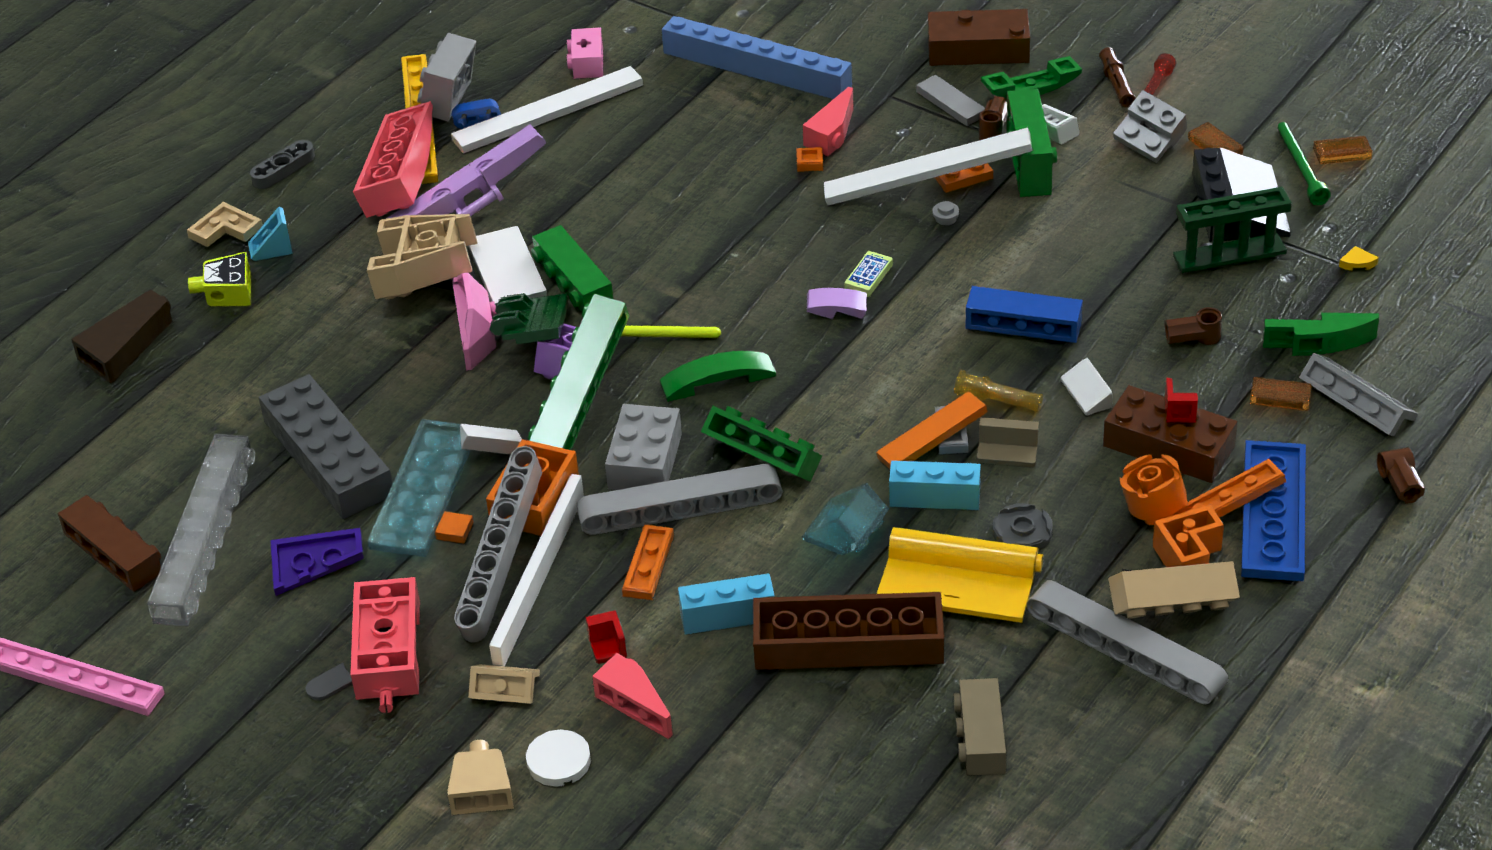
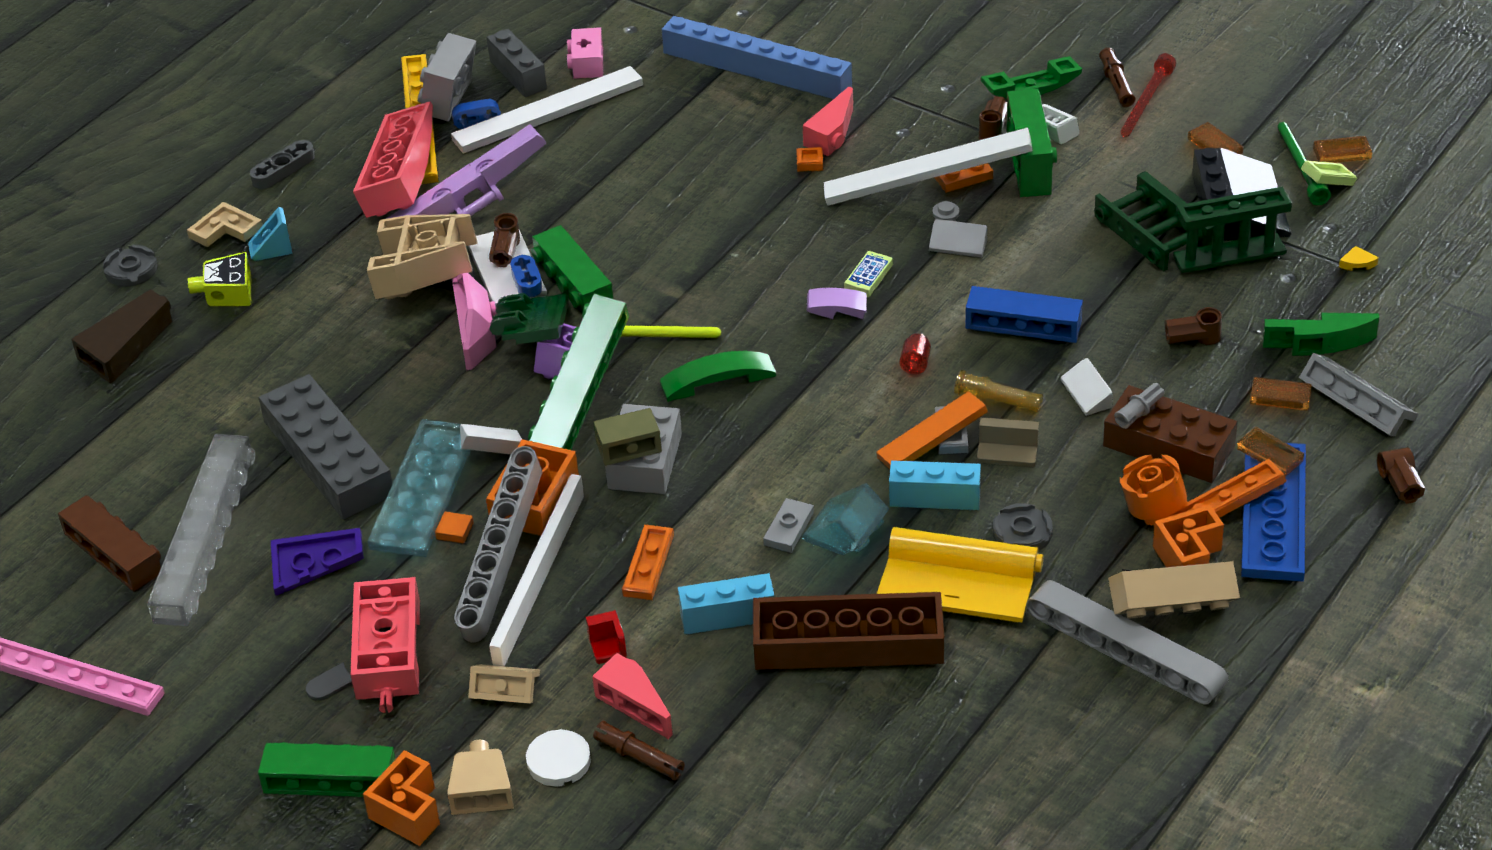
light grey beam [577,464,783,535] -> none
green brick [701,406,823,482] -> none
light grey tile [916,75,985,126] -> none
reddish brown brick [928,9,1030,66] -> none
dark tan brick [953,678,1006,776] -> none
light grey brick [1113,90,1187,163] -> none
red panel [1165,378,1198,423] -> none
none -> dark grey tile [103,245,157,287]
none -> green brick [258,742,396,797]
none -> orange brick [363,750,440,846]
none -> dark grey brick [486,29,547,97]
none -> reddish brown piece [489,213,520,267]
none -> blue beam [510,255,542,298]
none -> olive brick [593,408,662,466]
none -> reddish brown pin [593,721,685,781]
none -> light grey plate [763,498,814,553]
none -> clear red brick [899,334,931,374]
none -> light grey slope [929,219,987,258]
none -> dark green fence [1094,171,1214,272]
none -> light grey axle [1114,383,1164,429]
none -> clear orange tile [1237,426,1304,477]
none -> yellowish green tile [1301,161,1357,186]

